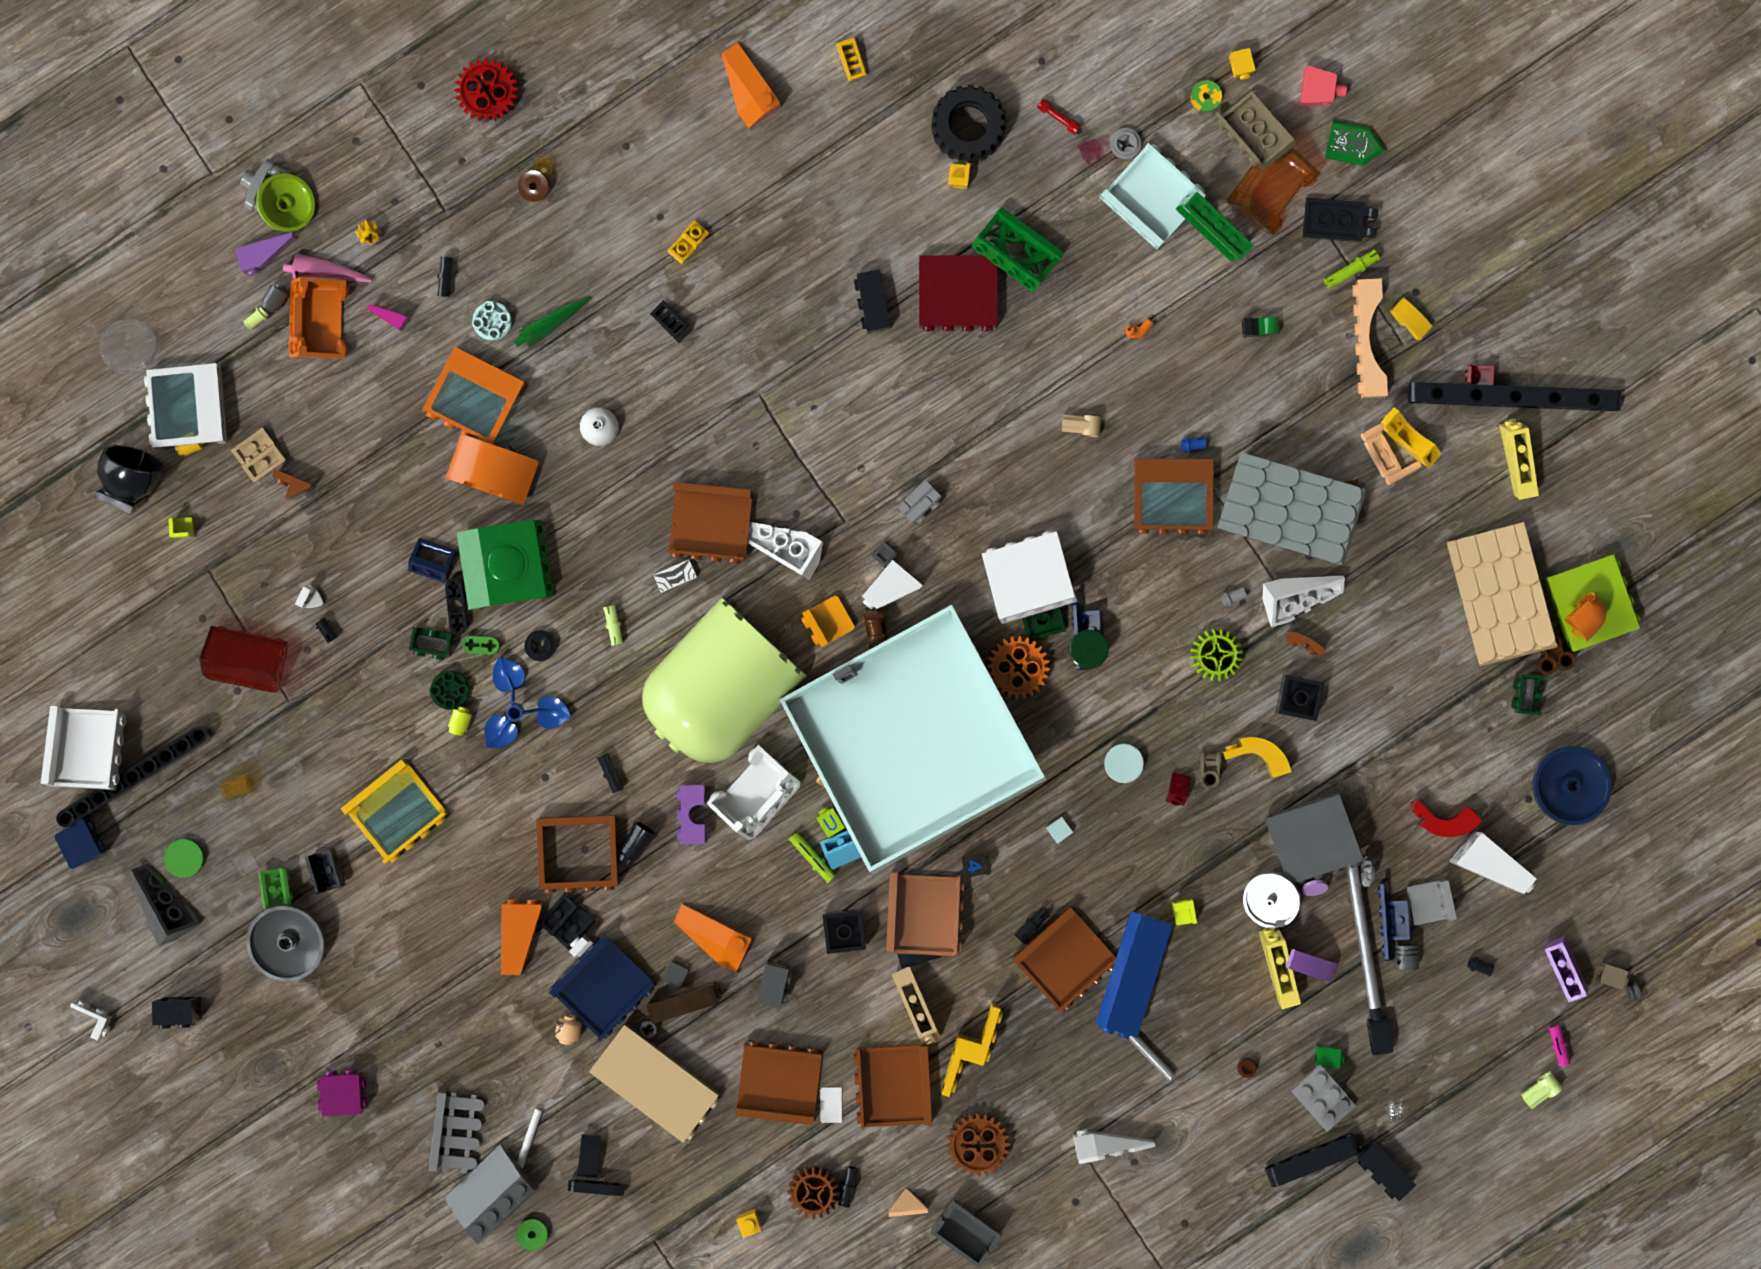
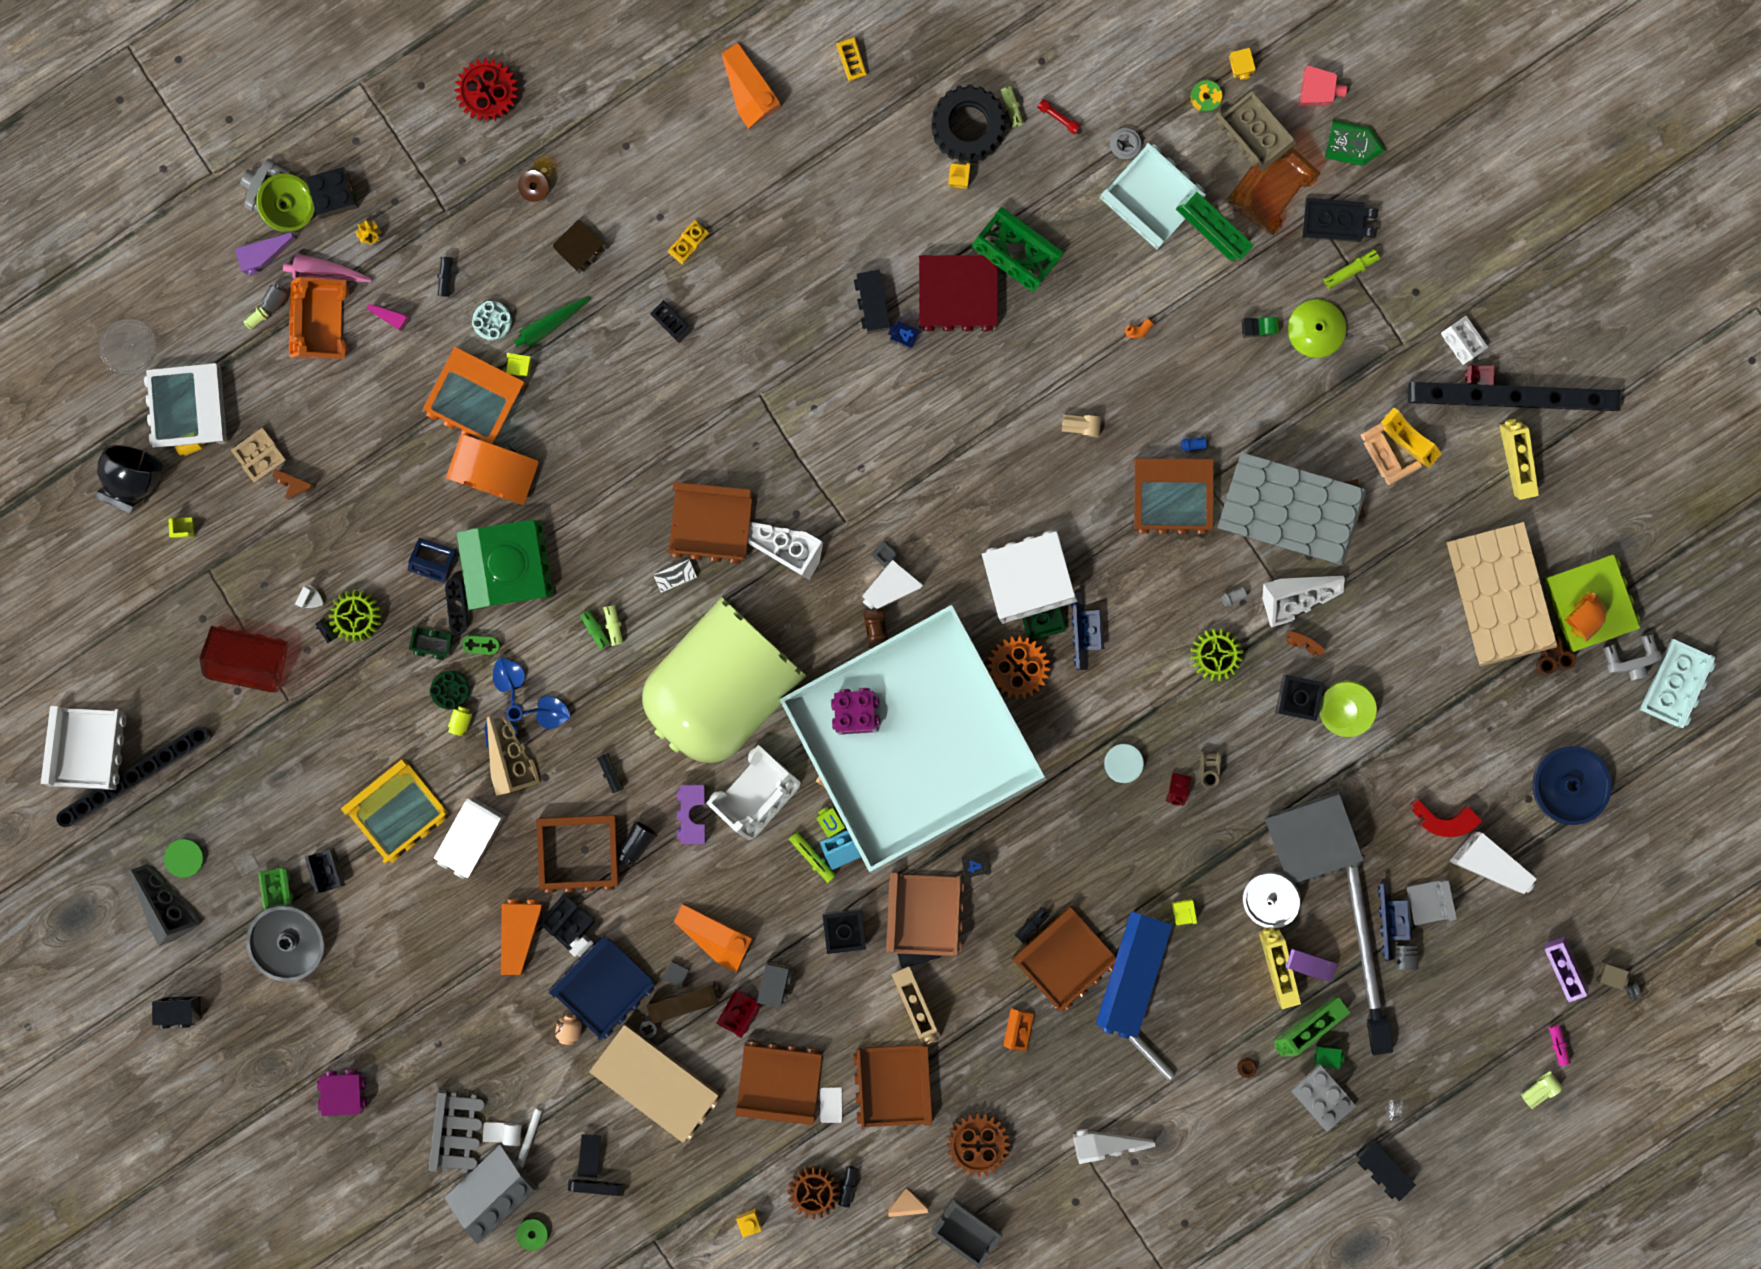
dark blue bracket [55,818,107,869] -> none
white bracket [70,1000,112,1041] -> none
clear yellow brick [220,773,254,800] -> none
black gear [524,630,556,661] -> none
white cylinder [580,407,619,446] -> none
light orange bracket [801,596,855,647] -> none
dark grey tile [833,664,858,684] -> none
light grey brick [897,480,941,524] -> none
yellow bracket [941,1003,1003,1097] -> none
light aqua tile [1046,816,1073,844] -> none
dark green tile [1068,630,1109,669] -> none
clear pink tile [1077,139,1102,164] -> none
yellow arch [1222,737,1292,778] -> none
black beam [1265,1133,1361,1187] -> none
lavender piece [1302,880,1328,896] -> none
light nougat arch [1352,278,1388,399] -> none
light grey gear [1360,856,1374,887] -> none
yellow slope [1389,298,1433,340] -> none
black pin [1467,956,1494,976] -> none
dark green window [1511,674,1545,715] -> none
none -> black brick [306,167,358,219]
none -> lime gear [328,590,382,643]
none -> white slope [434,797,506,879]
none -> white panel [483,1122,522,1146]
none -> tan wedge [487,712,540,795]
none -> neon yellow panel [506,353,532,378]
none -> dark brown bracket [553,220,607,274]
none -> bright green pin [579,610,610,650]
none -> dark red bracket [716,989,760,1038]
none -> magenta brick [831,688,881,735]
none -> clear blue brick [888,321,919,350]
none -> yellowish green pin [1000,86,1024,128]
none -> orange slope [1003,1008,1034,1051]
none -> bright green slope [1273,997,1350,1057]
none -> lime dish [1288,299,1346,358]
none -> lime piece [1319,680,1377,737]
none -> white bracket [1441,316,1488,365]
none -> light grey connector [1603,634,1662,681]
none -> light aqua bracket [1639,639,1716,728]

